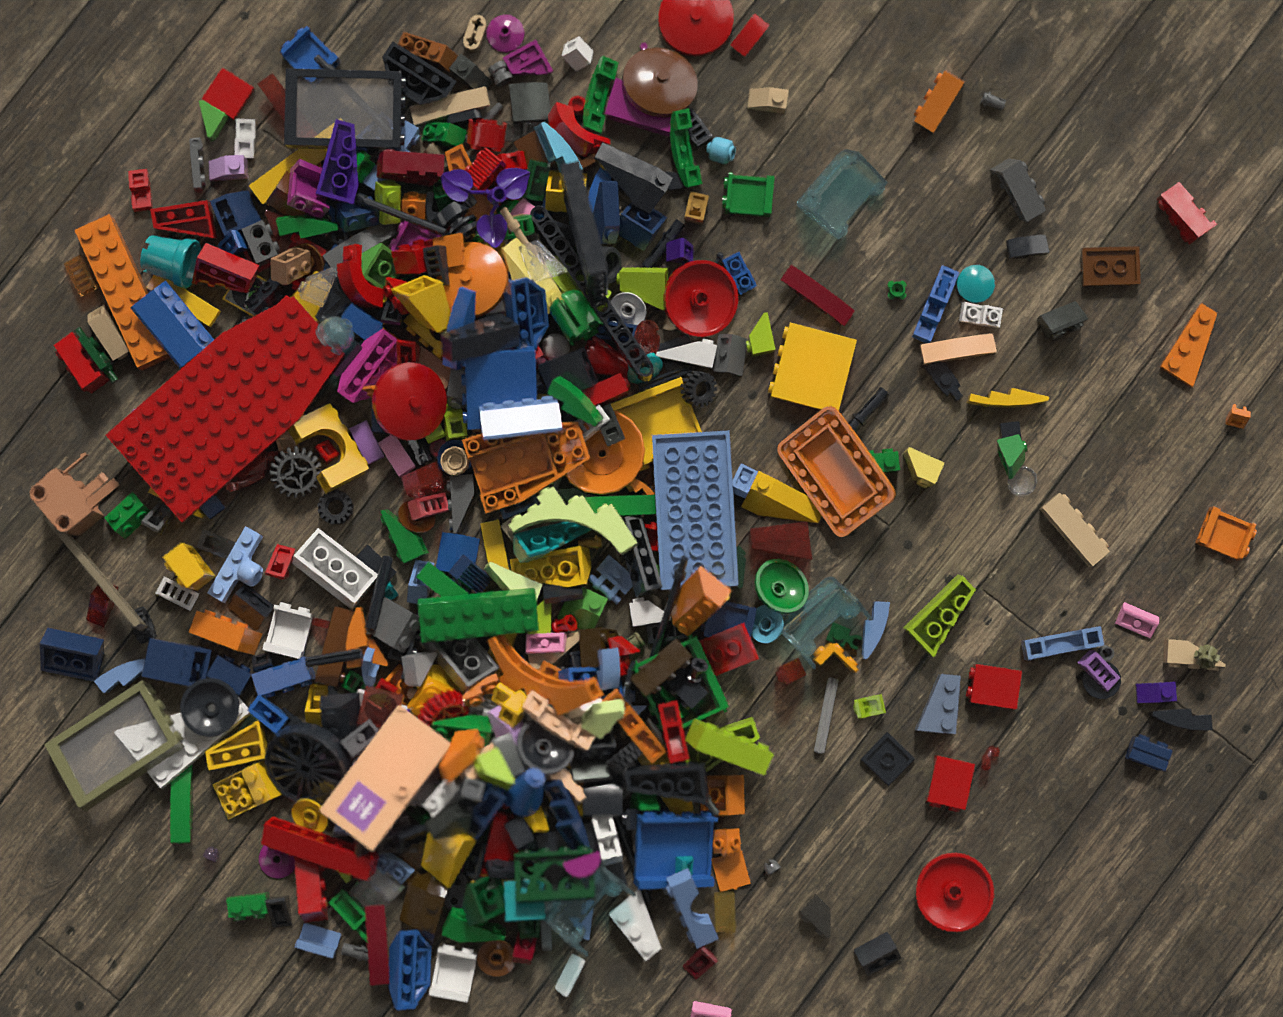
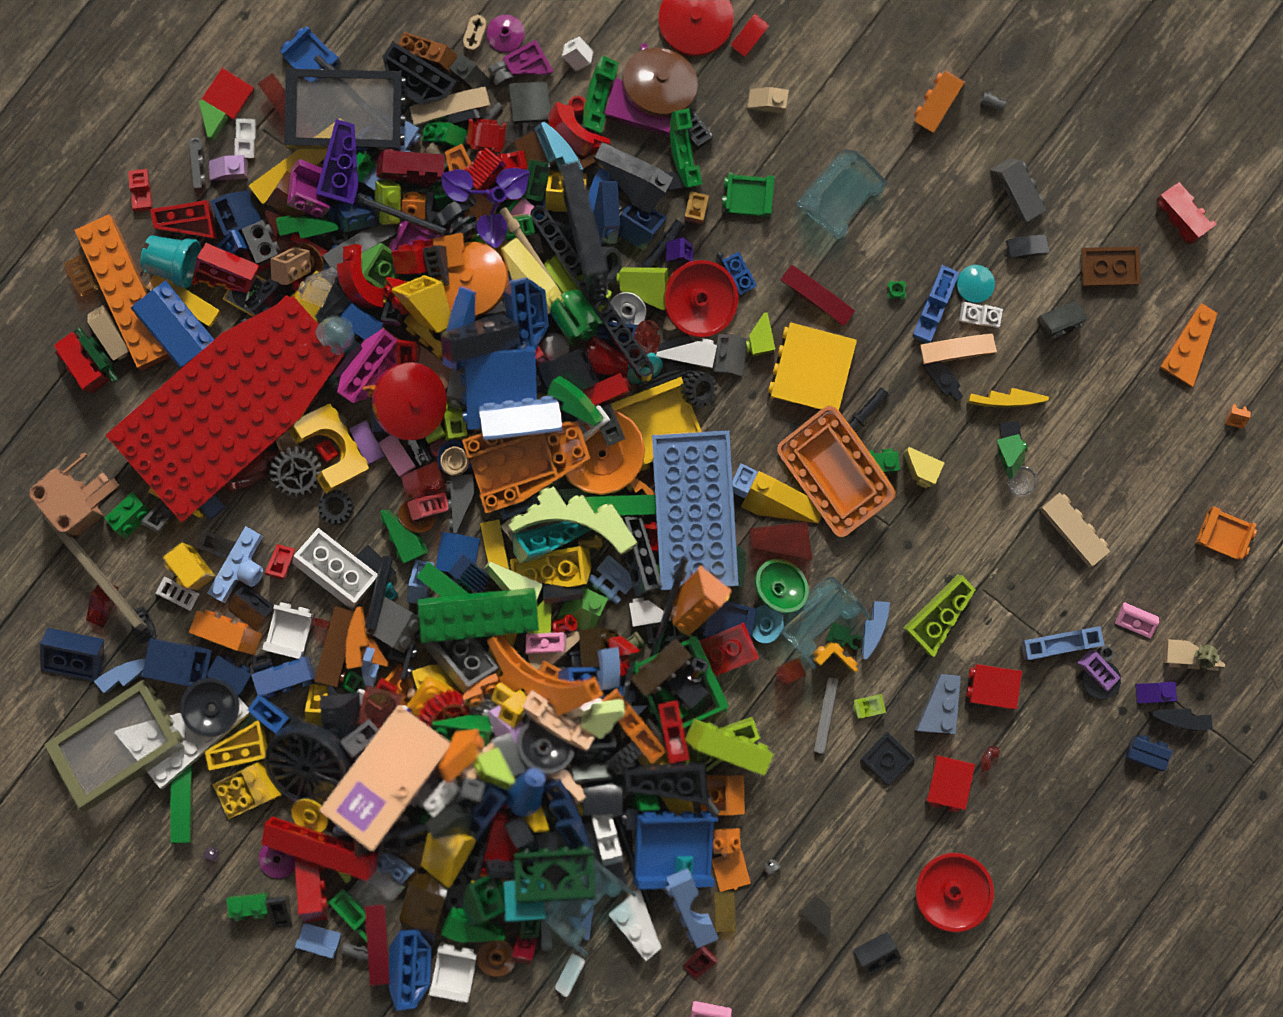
black axle [305,648,363,667] -> none
light grey slope [402,652,437,686] -> none
clear wing [519,240,567,282] -> none
magenta tile [563,851,602,878] -> none
medium azure head [707,137,736,164] -> none

